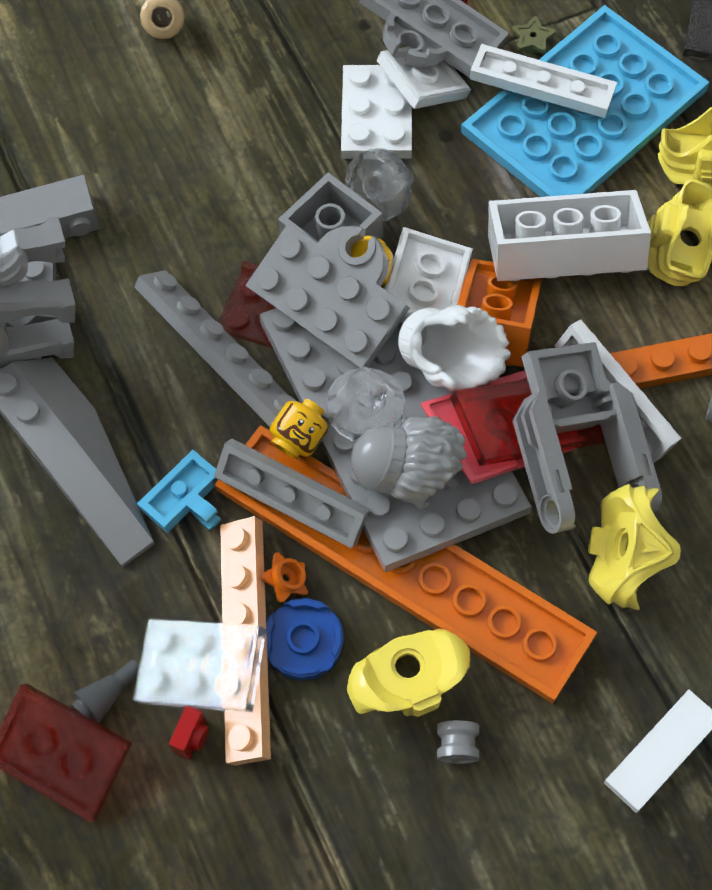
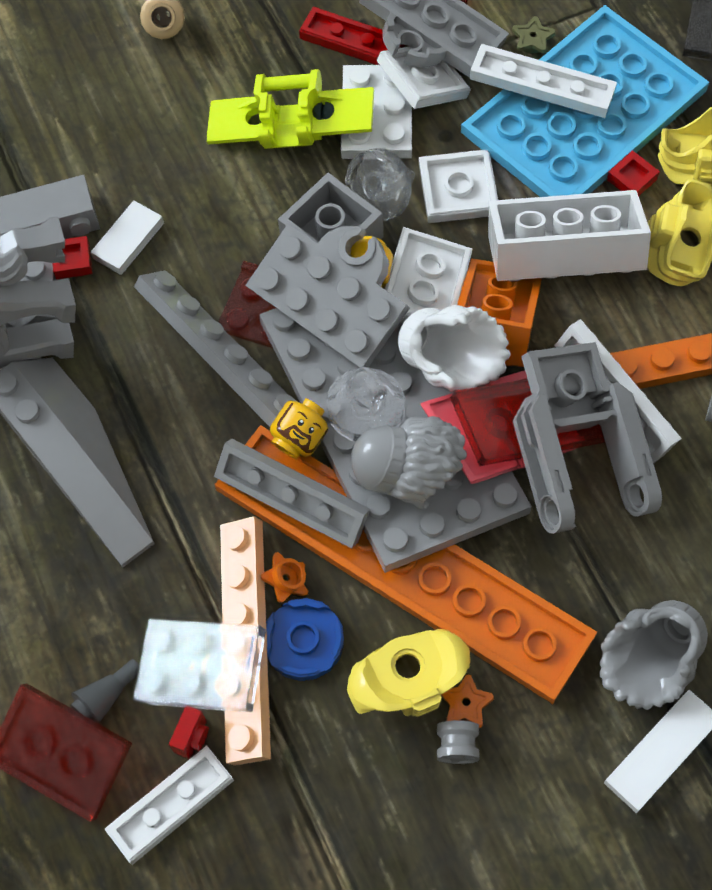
medium azure plate [137,450,221,533] -> none
light yellow piece [588,484,681,610] -> none
none -> red plate [52,236,93,280]
none -> white tile [90,200,164,275]
none -> white tile [105,745,234,865]
none -> neon yellow piece [207,69,374,149]
none -> red tile [299,6,405,65]
none -> white tile [419,150,498,223]
none -> orange plate [441,674,494,728]
none -> light grey hair [600,600,708,710]
none -> red plate [607,150,660,196]

